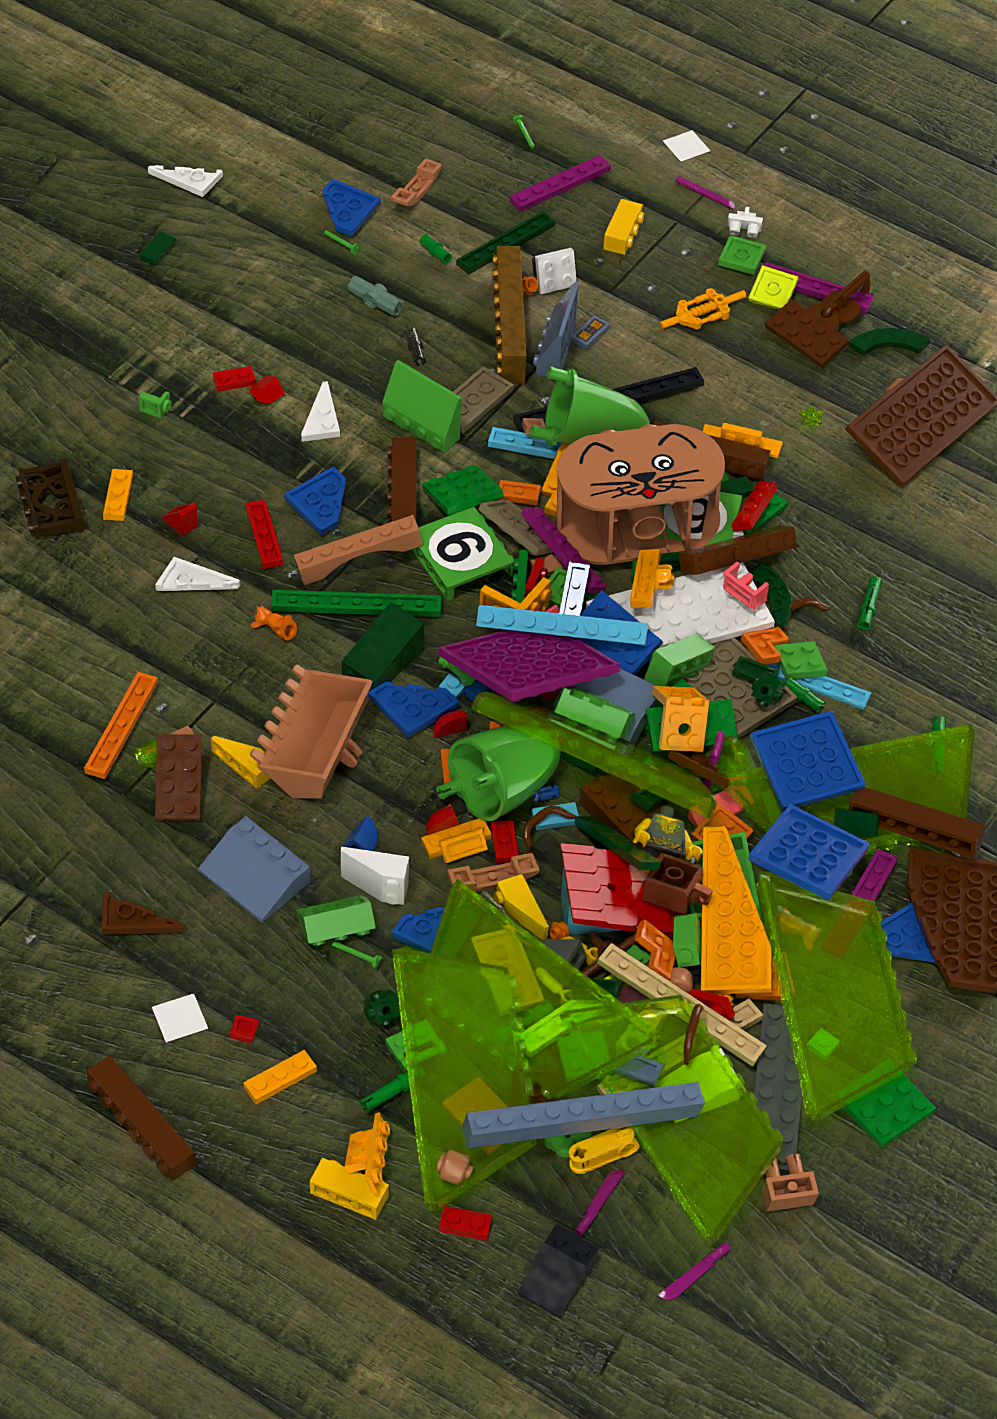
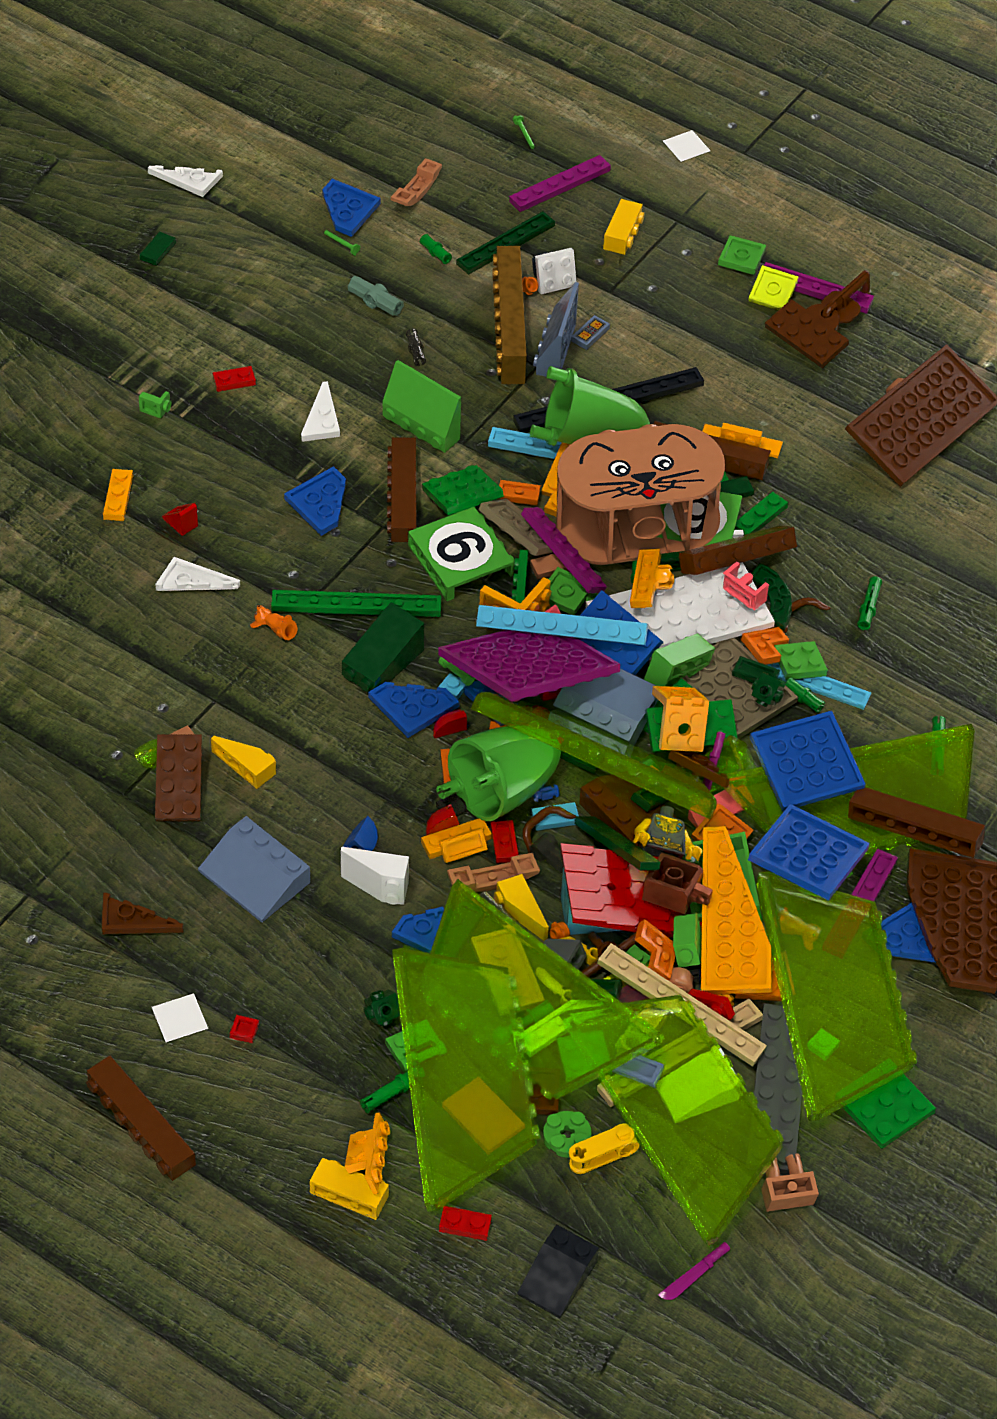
dark brown fence [16,458,85,540] -> none
orange plate [84,672,158,779] -> none
light orange plate [243,1050,317,1104] -> none
red plate [245,500,283,569] -> none
red brick [250,375,285,403] -> none
nougat piece [250,665,373,798] -> none
nougat arch [294,515,423,585] -> none
bright green slope [296,895,376,946] -> none
bright green piece [332,941,382,969] -> none
nougat head [436,1150,474,1185] -> none
dark tan plate [453,366,514,434] -> none
sand blue brick [462,1082,705,1149] -> none
nougat plate [522,418,546,436] -> none
red plate [525,558,547,598] -> none
bright green wedge [555,687,636,740] -> none
plate [559,562,591,616] -> none
magenta piece [574,1170,625,1236] -> none
light orange bar [659,288,746,330] -> none
magenta piece [676,176,735,209] -> none
reddish brown animal [683,1004,704,1065] -> none
white hips [728,207,763,239] -> none
red plate [731,481,777,532] -> none
clear neon green plate [799,405,825,426] -> none
dark green tile [834,808,880,837] -> none
dark green tile [848,328,930,356] -> none

